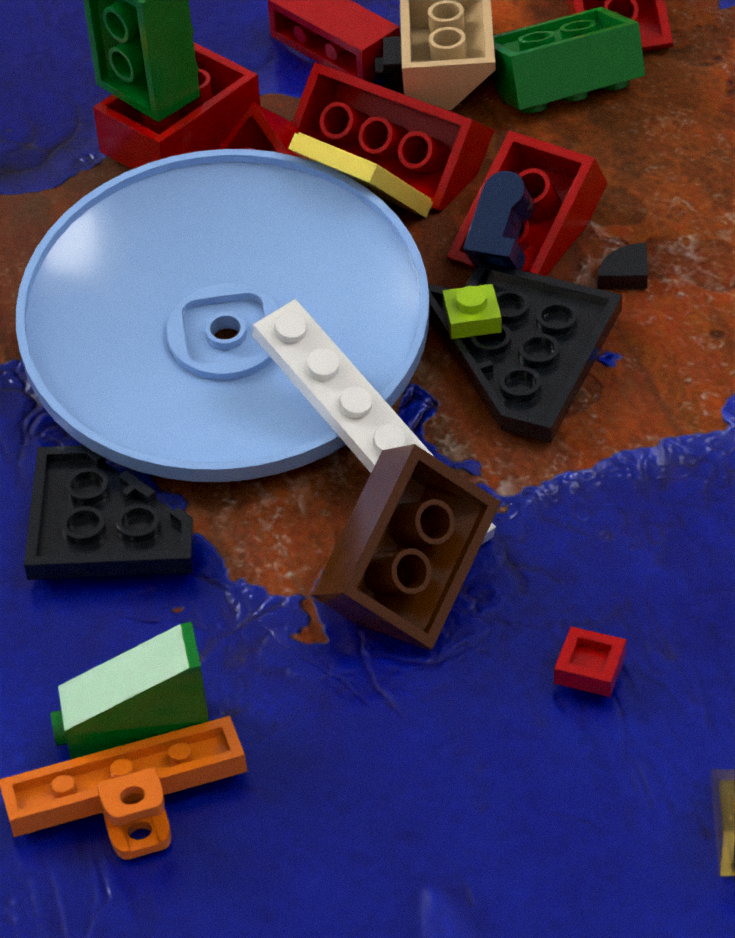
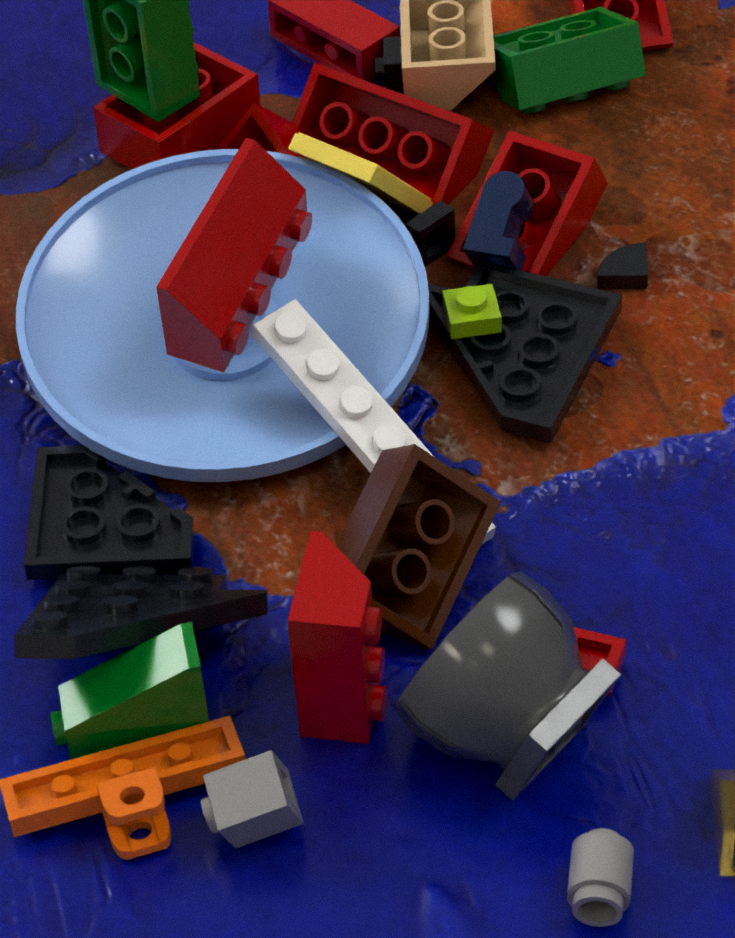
none -> black wing [14,566,268,659]
none -> red slope [156,138,312,372]
none -> light grey brick [201,750,304,848]
none -> red slope [287,531,388,744]
none -> dark grey plate [396,571,621,801]
none -> black plate [406,201,455,267]
none -> light grey brick [567,828,634,927]

